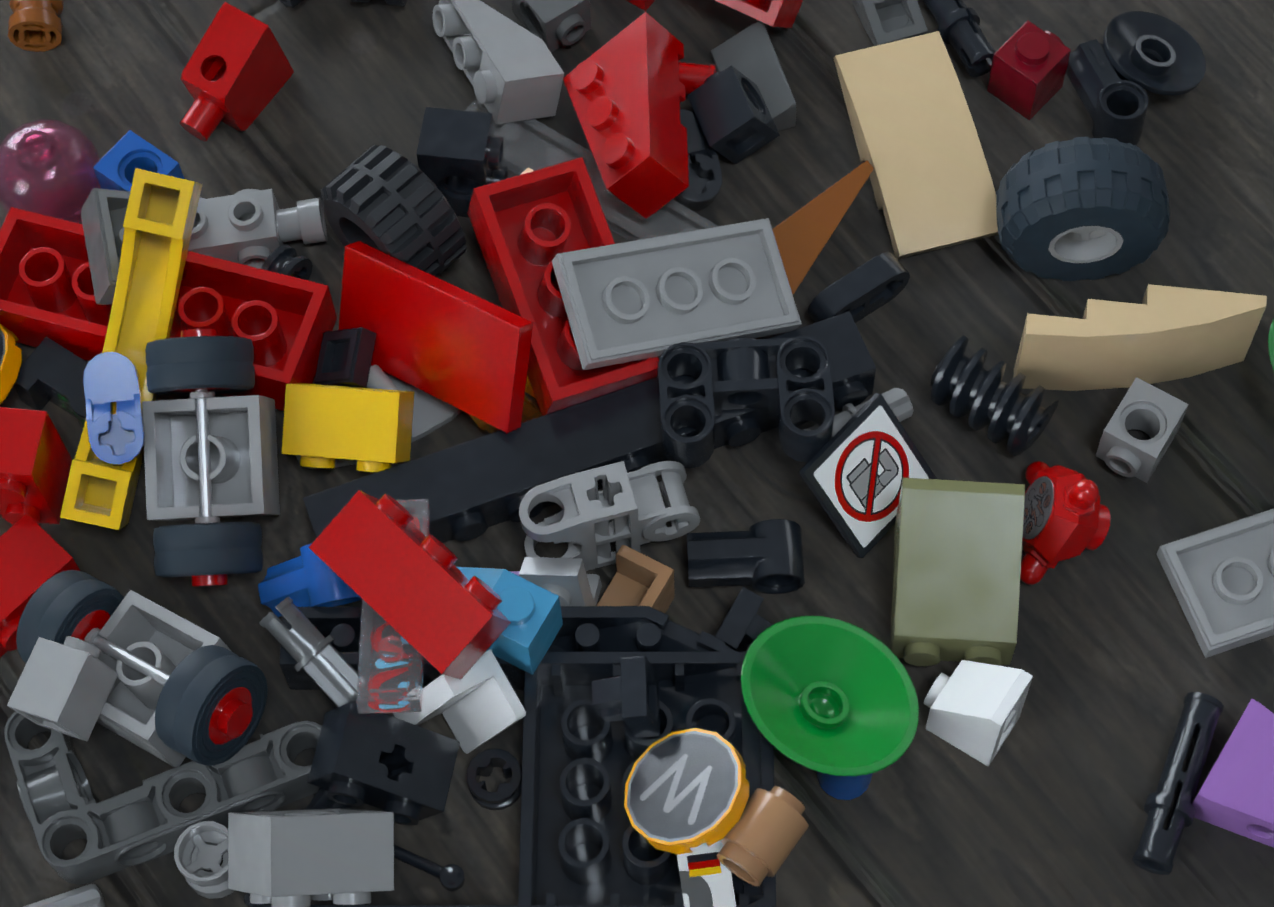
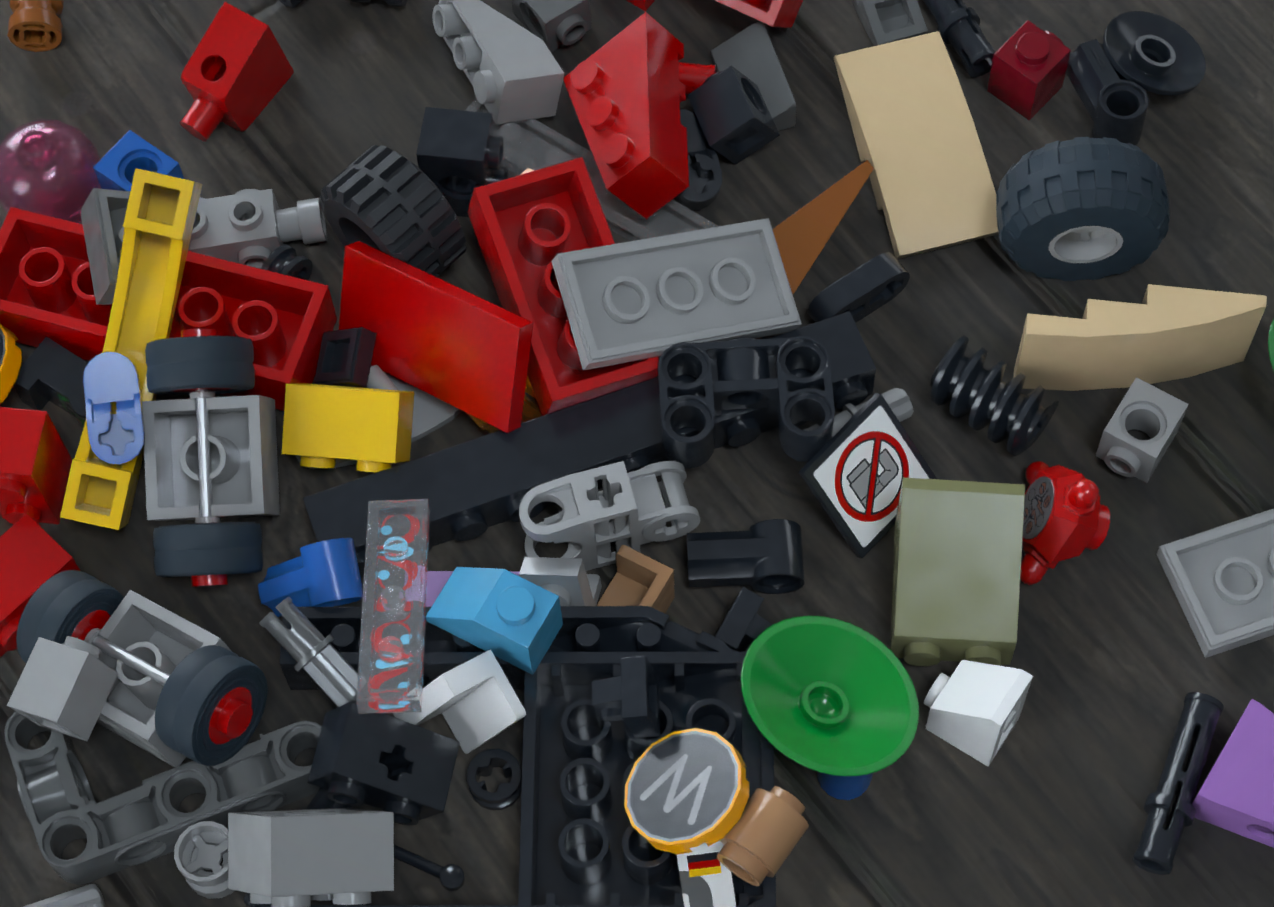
red wedge [309,490,511,680] -> none

